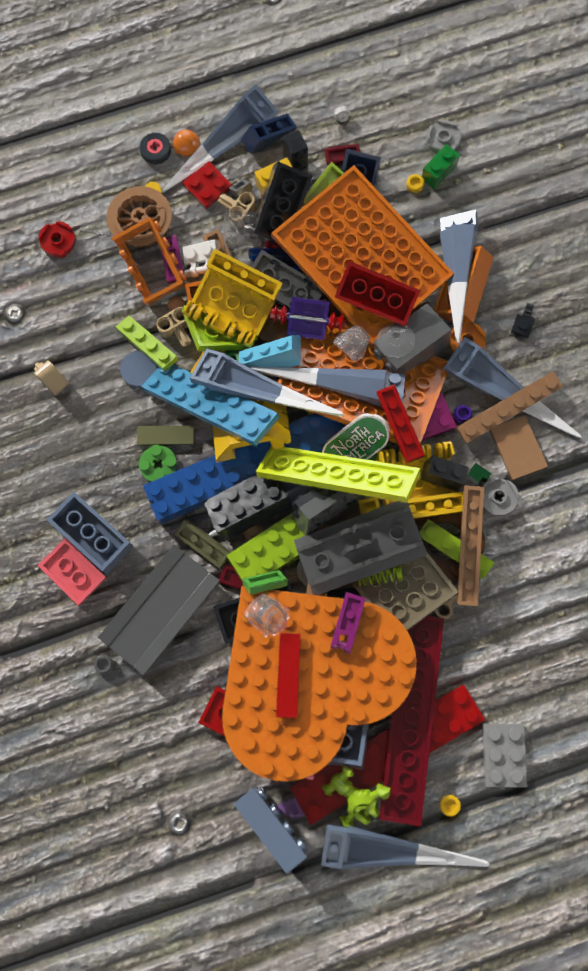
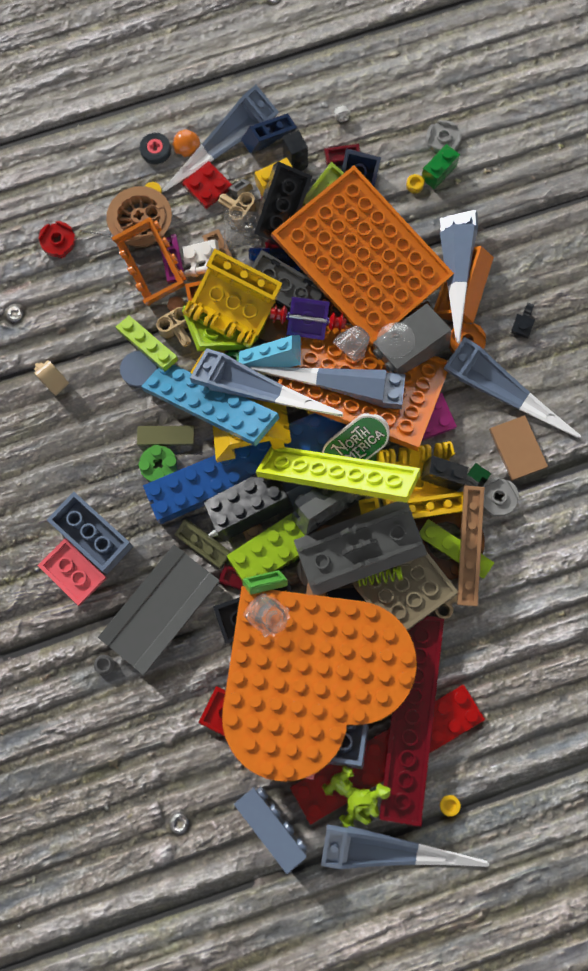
red tile [276,633,301,719] -> none
medium lavender tile [277,796,305,818] -> none
magenta plate [330,593,366,654] -> none
red slope [335,261,421,326] -> none
red tile [376,384,425,464] -> none
dark purple plate [453,405,472,424] -> none
medium nougat plate [456,371,563,444] -> none
light grey plate [482,724,527,787] -> none

